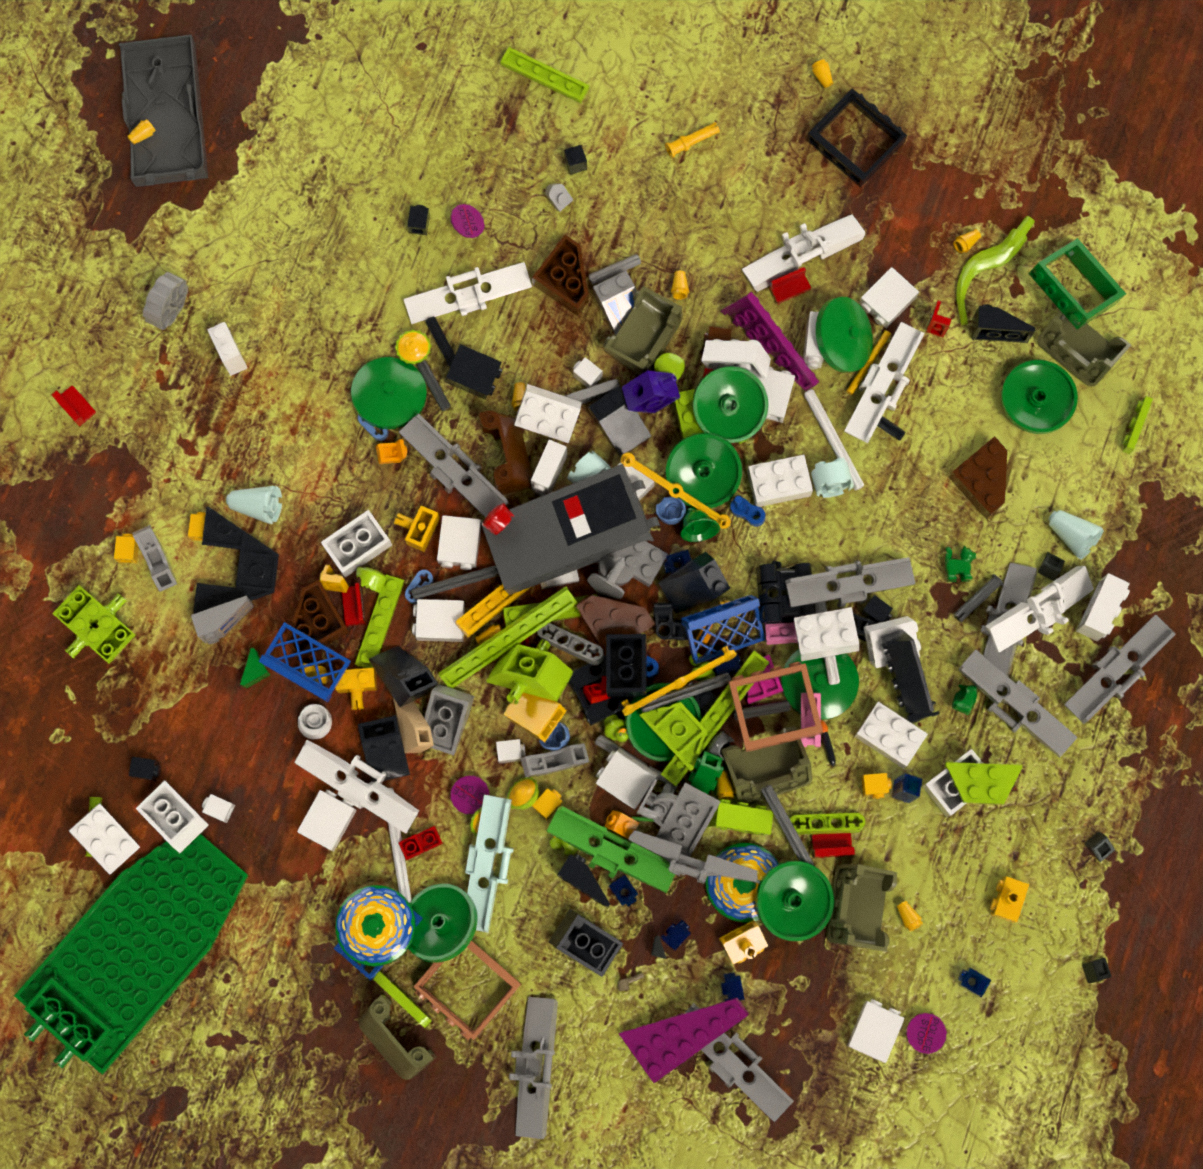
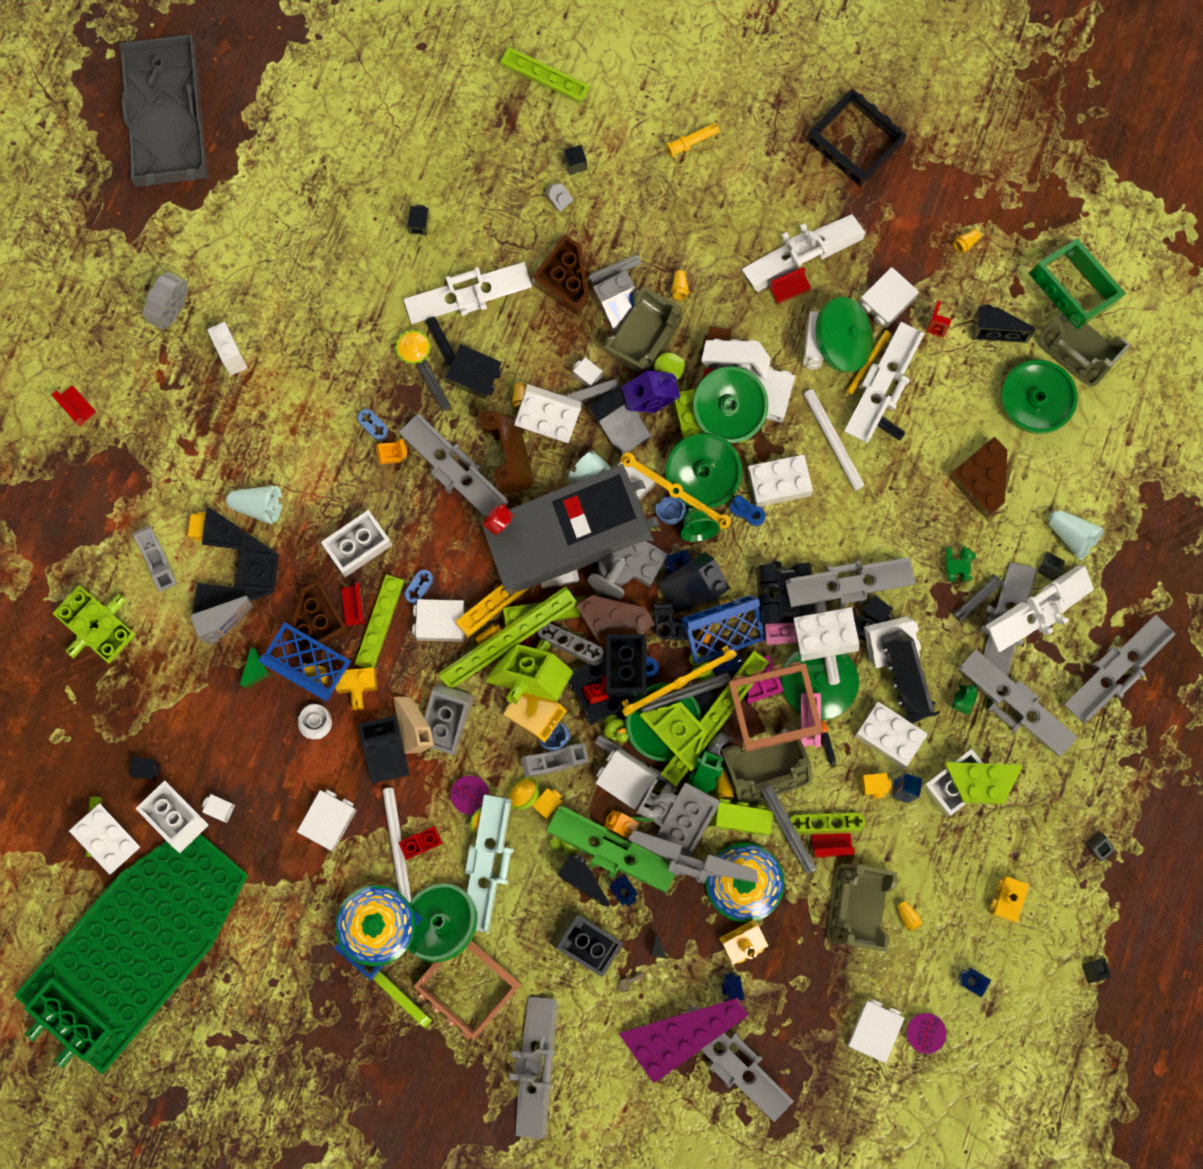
yellow brick [114,534,139,564] -> none
yellow cone [127,119,156,145] -> none
white piece [295,740,419,833] -> none
yellow bracket [320,565,349,593] -> none
green dish [351,357,427,429] -> none
lime hair [356,567,387,593] -> none
olive windscreen [359,995,437,1080] -> none
black slope [369,646,438,707] -> none
yellow brick [394,506,440,552] -> none
dark grey axle [411,565,499,599] -> none
white brick [437,516,482,570] -> none
magenta piece [450,204,485,238] -> none
white brick [496,739,526,764] -> none
white brick [531,440,567,497] -> none
clear blue brick [660,920,691,951] -> none
magenta wing [720,292,819,391] -> none
dark grey axle [733,700,790,720] -> none
green dish [755,861,834,941] -> none
light aqua brick [811,458,854,498] -> none
yellow cone [812,59,834,88] -> none
lime animal [956,216,1035,325] -> none
white brick [1076,573,1130,641] -> none
lime plate [1122,396,1153,454] -> none

